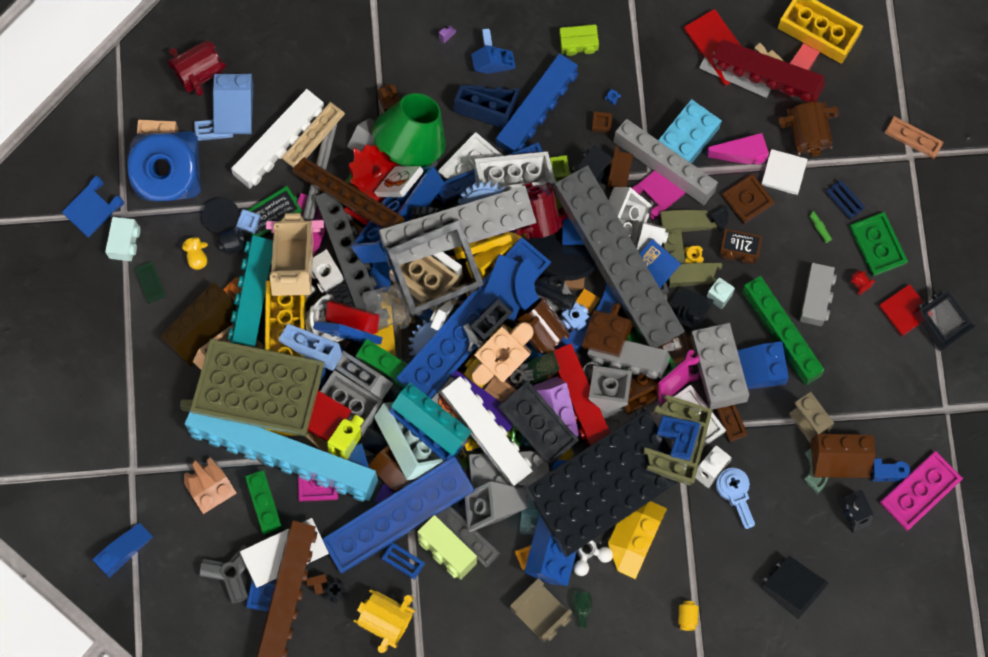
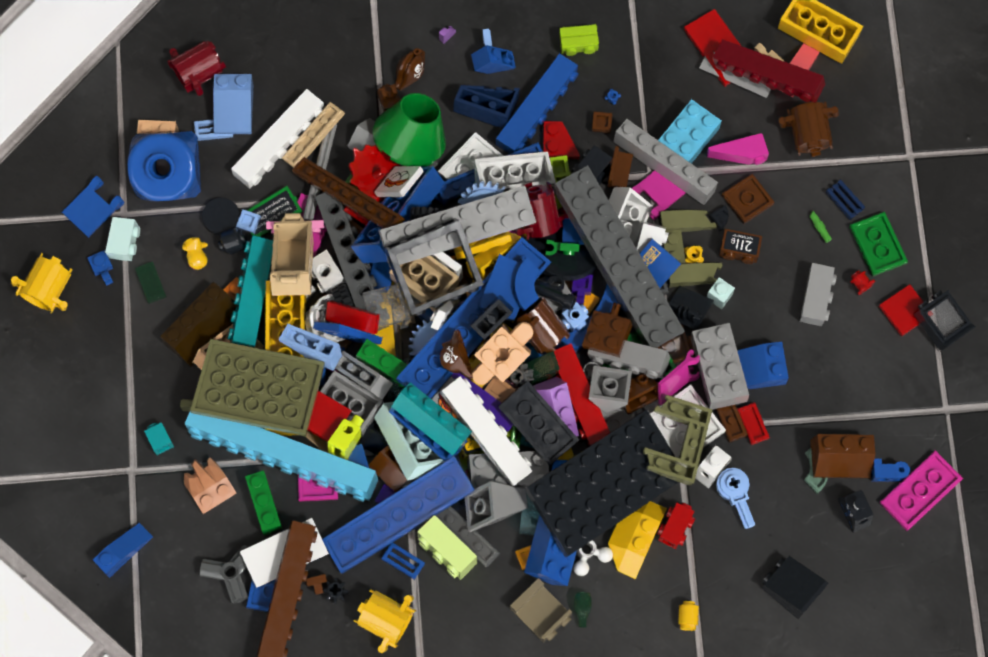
light grey bar [463,323,484,352] -> none
blue tile [657,415,701,461] -> none
green brick [742,276,824,386] -> none
white tile [761,149,808,195] -> none
dark tan panel [789,392,834,443] -> none
nougat tile [885,116,944,159] -> none
none -> yellow container [11,253,73,313]
none -> blue plate [88,250,113,286]
none -> teal brick [144,422,174,455]
none -> reddish brown hat [395,48,425,91]
none -> reddish brown hat [440,329,473,379]
none -> red wing [543,121,579,159]
none -> green plate [545,240,579,255]
none -> dark purple plate [572,275,593,305]
none -> red brick [657,503,696,549]
none -> red tile [737,402,770,445]

